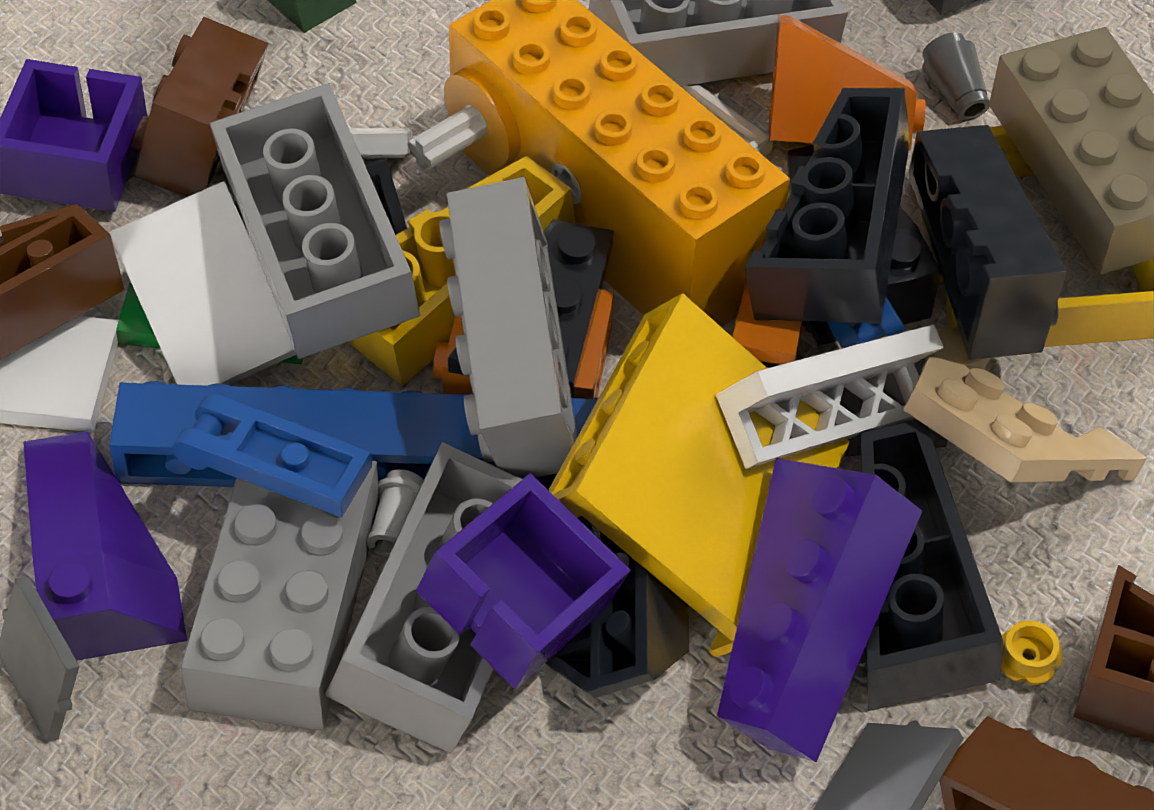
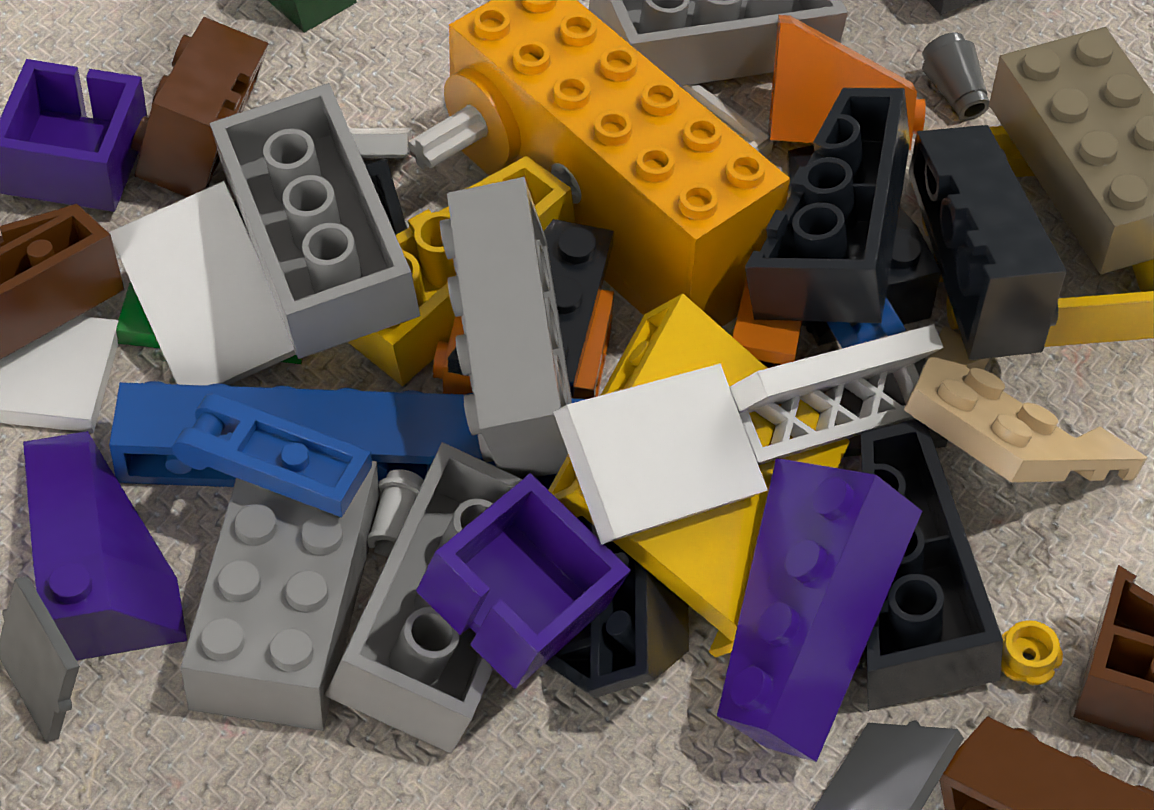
none -> white tile [553,364,767,544]

